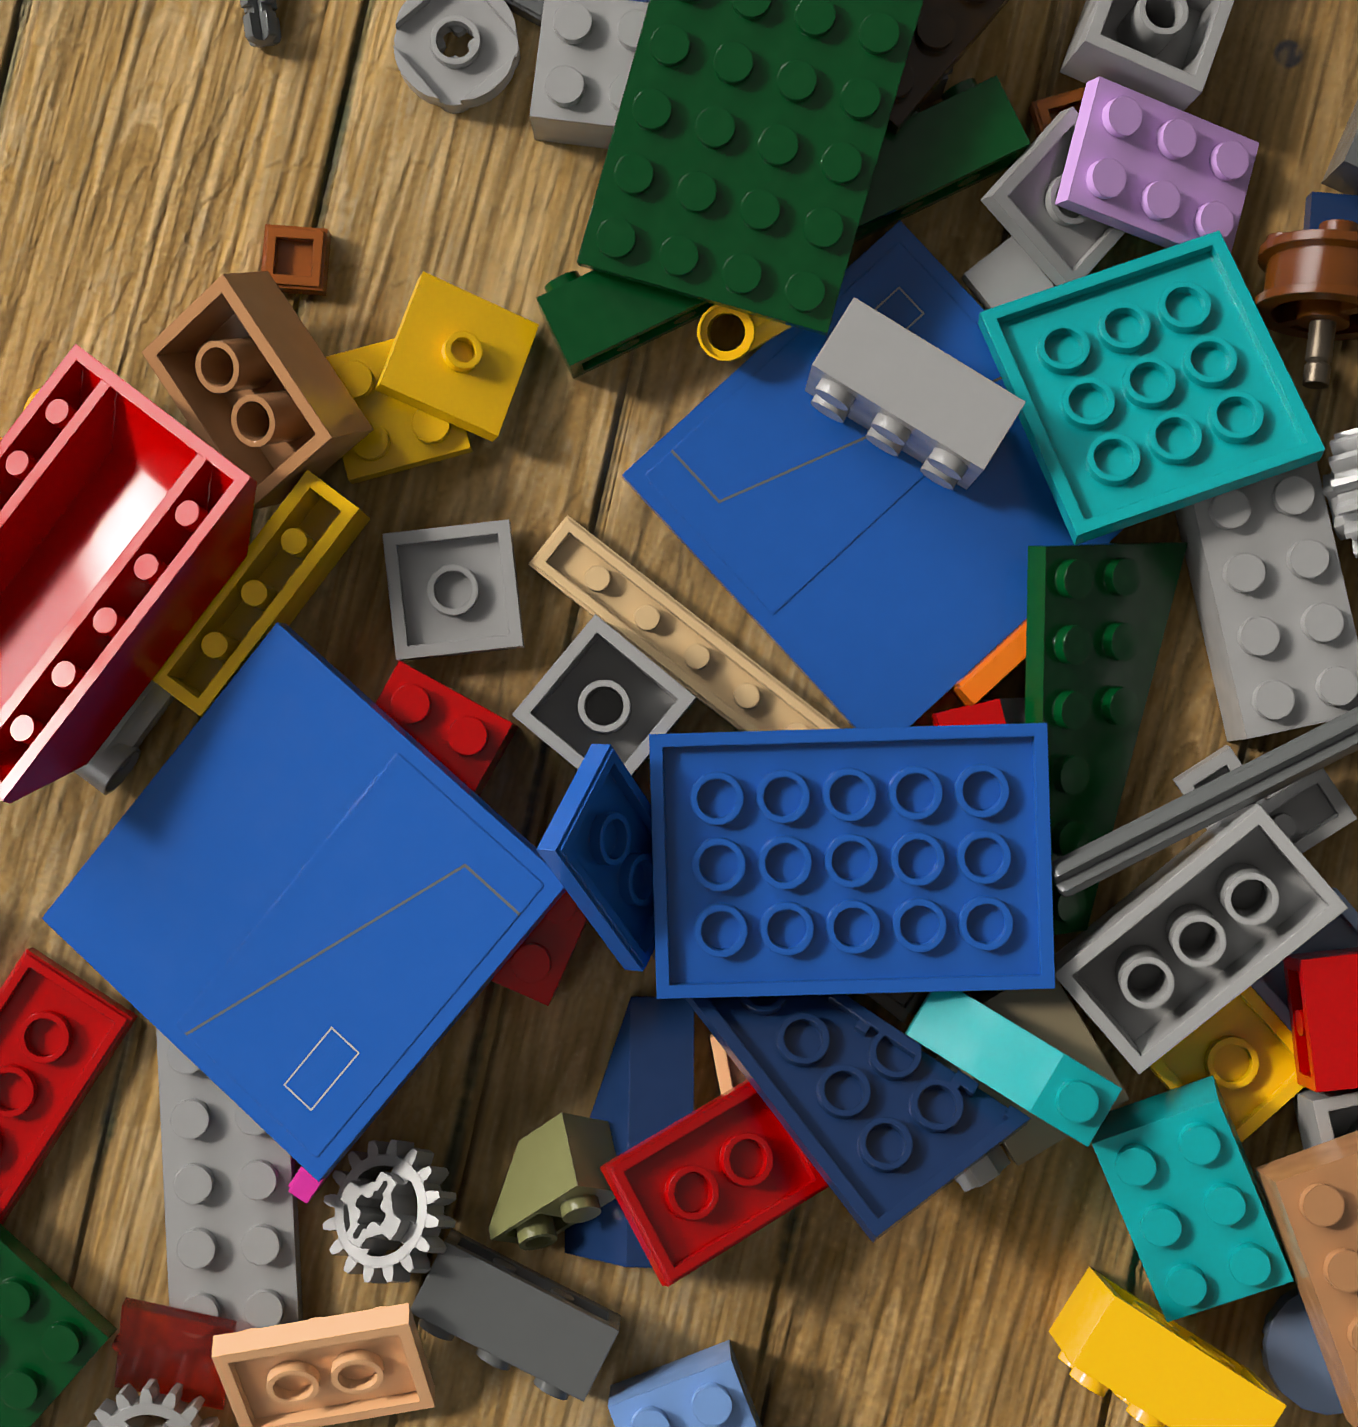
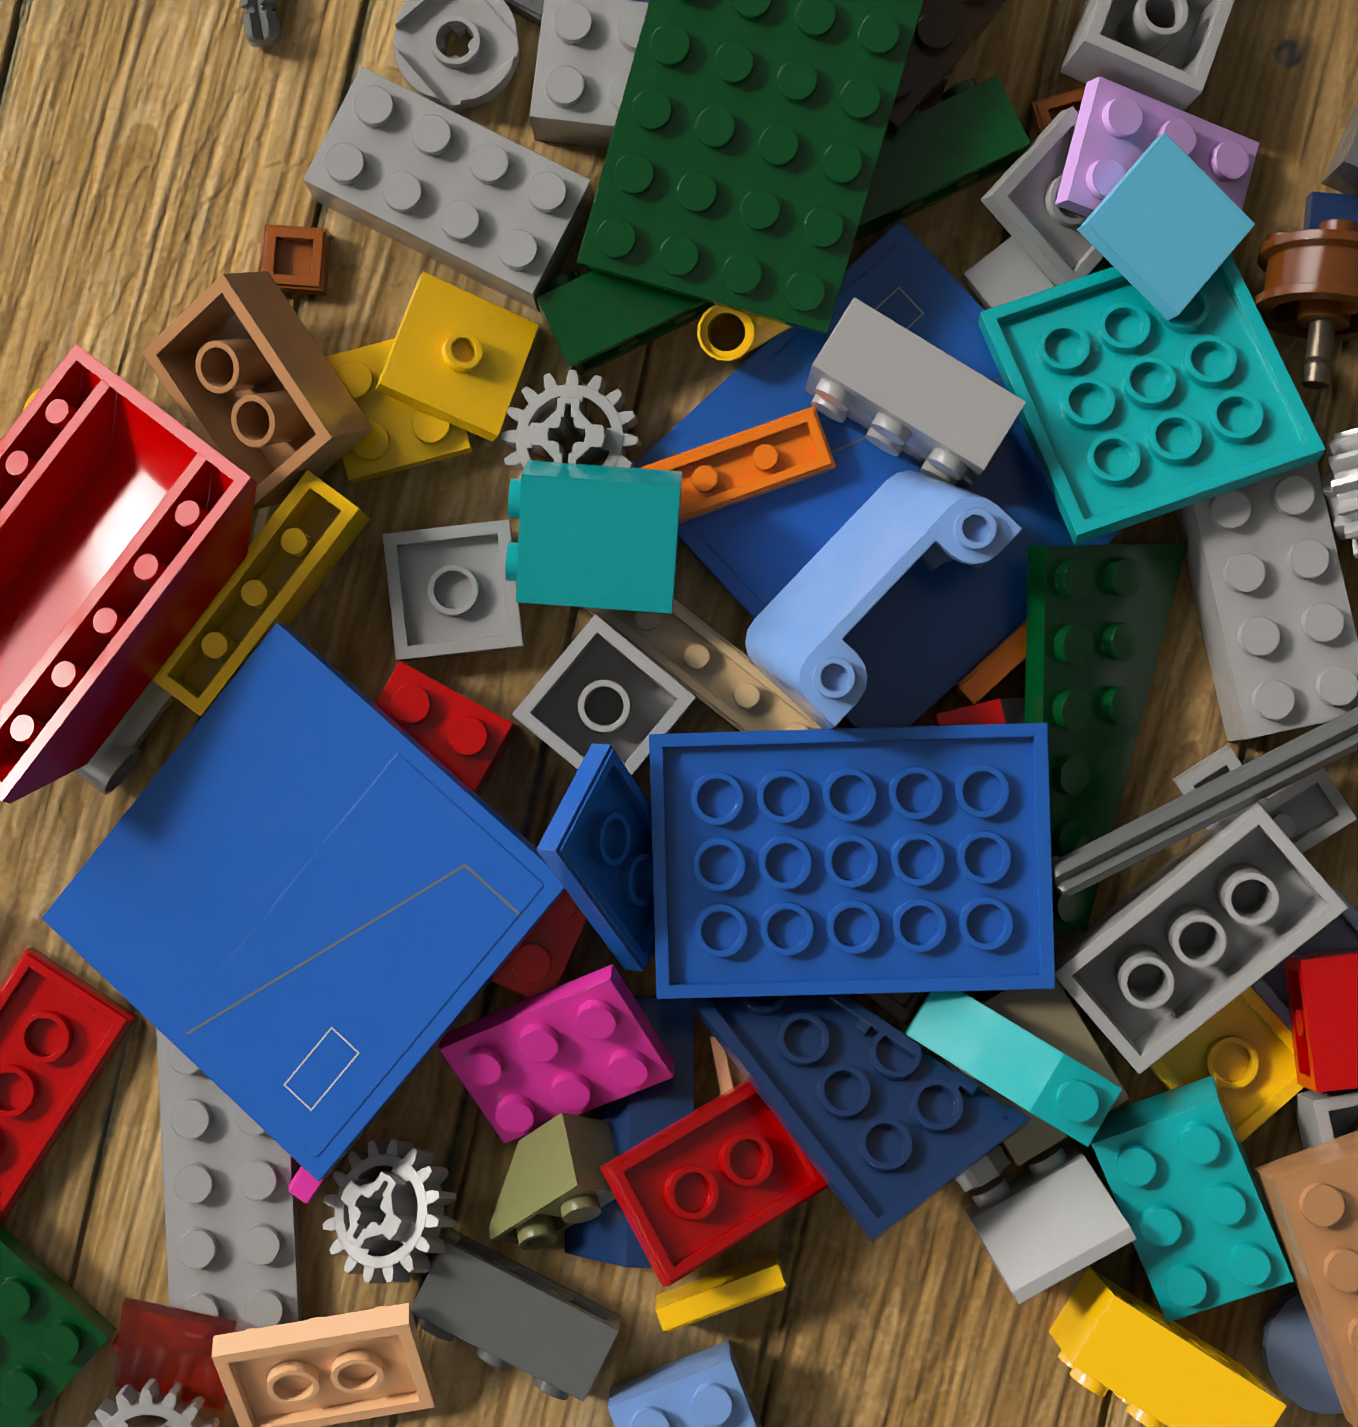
none -> light grey brick [303,66,594,312]
none -> dark pink plate [439,964,675,1144]
none -> light grey gear [501,370,642,479]
none -> teal brick [505,460,683,614]
none -> orange tile [640,406,836,524]
none -> yellow tile [655,1251,786,1333]
none -> medium blue windscreen [745,470,1022,729]
none -> light grey slope [962,1145,1137,1304]
none -> medium azure tile [1077,133,1255,321]

